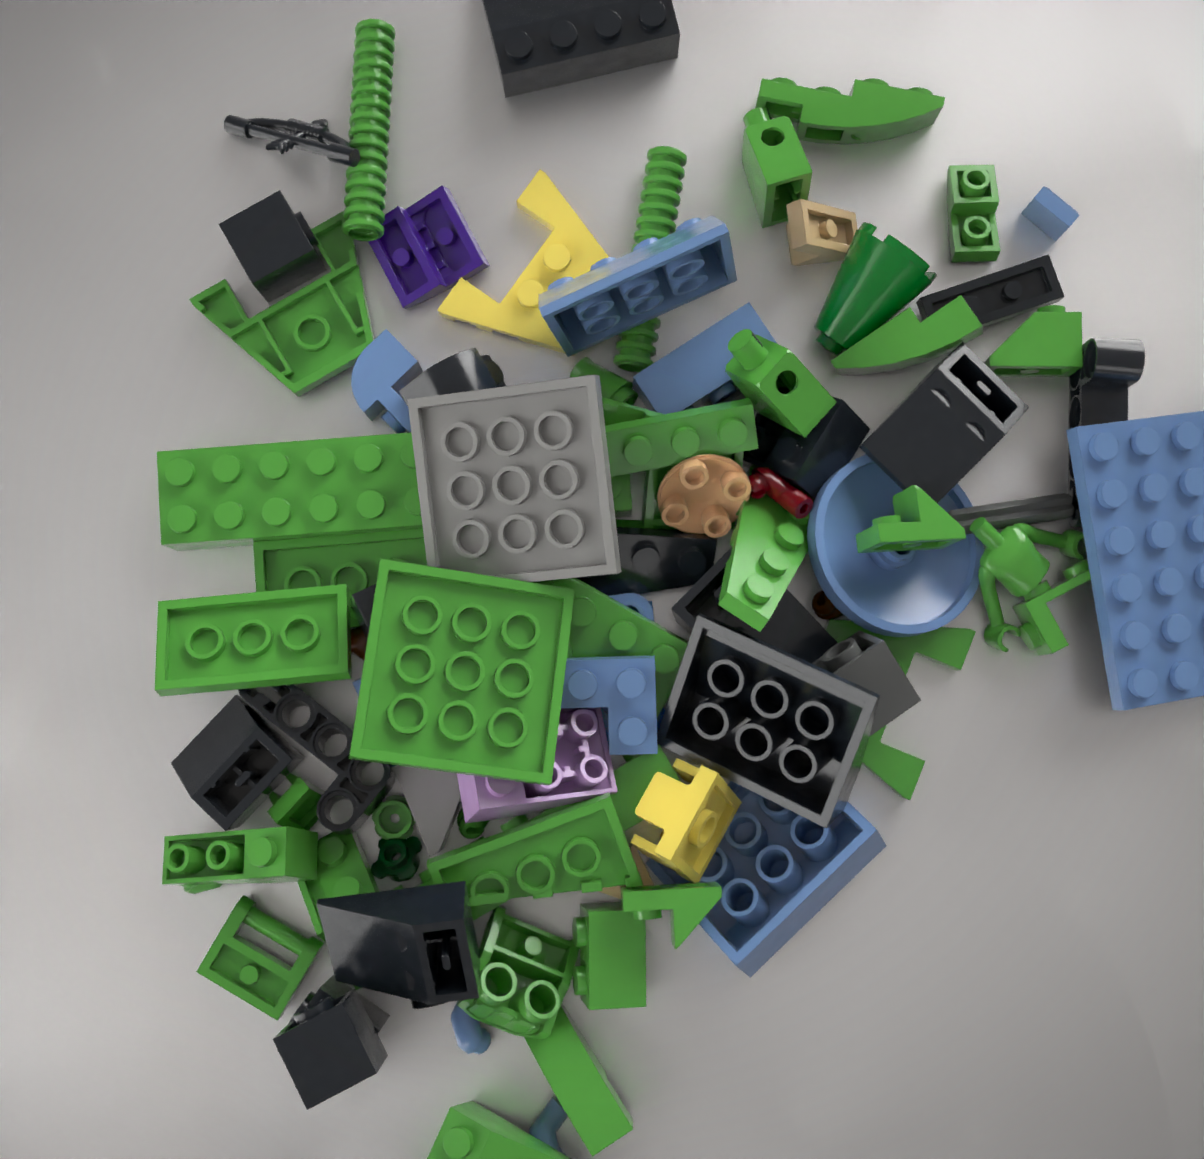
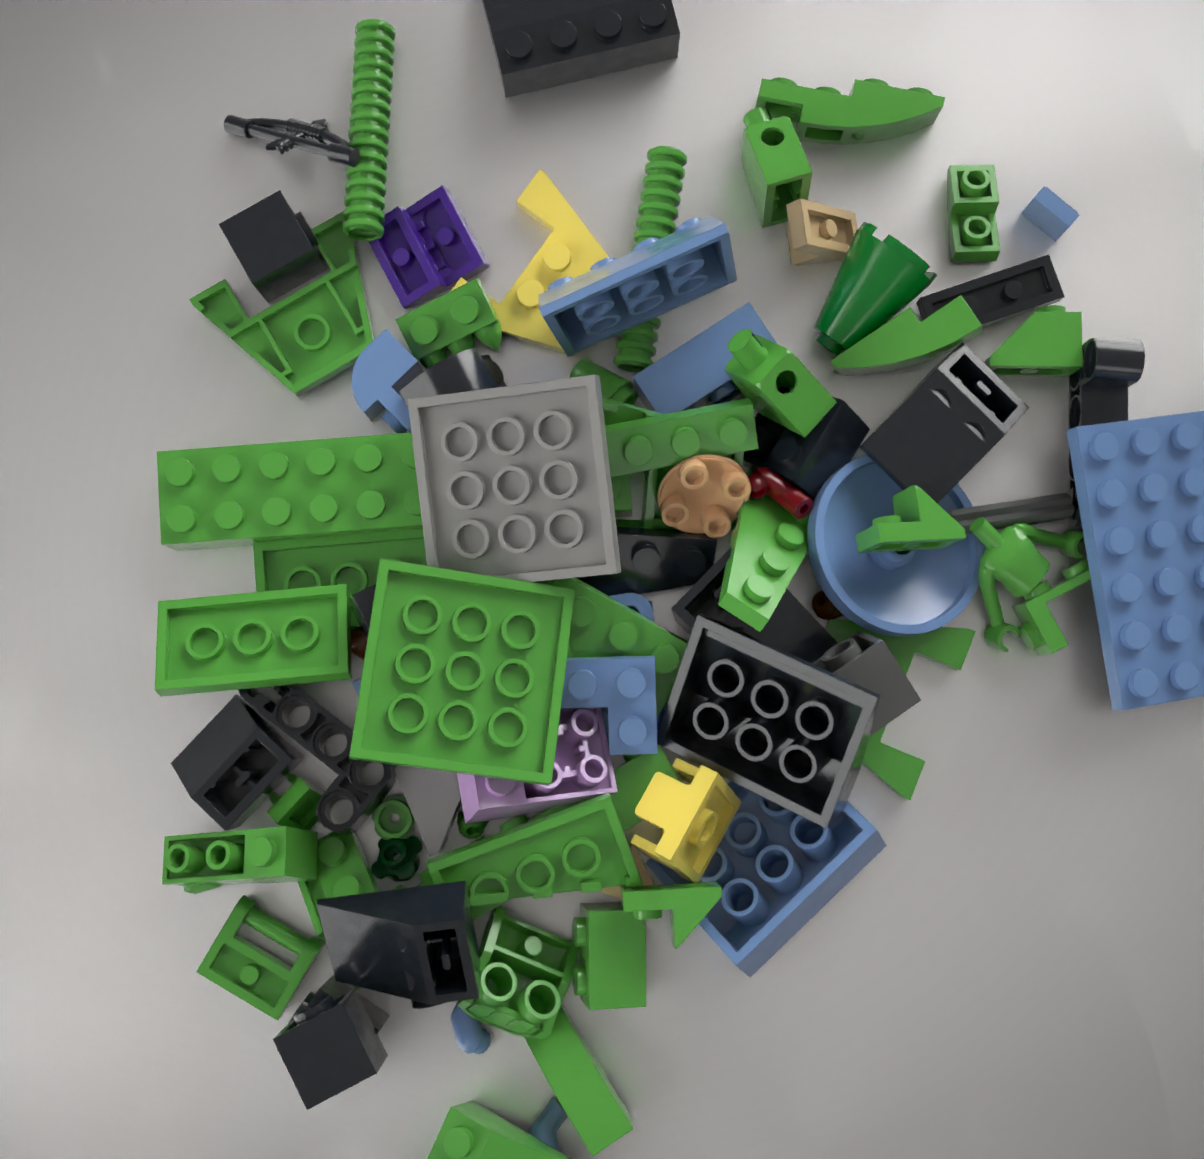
none -> bright green plate [395,279,502,369]

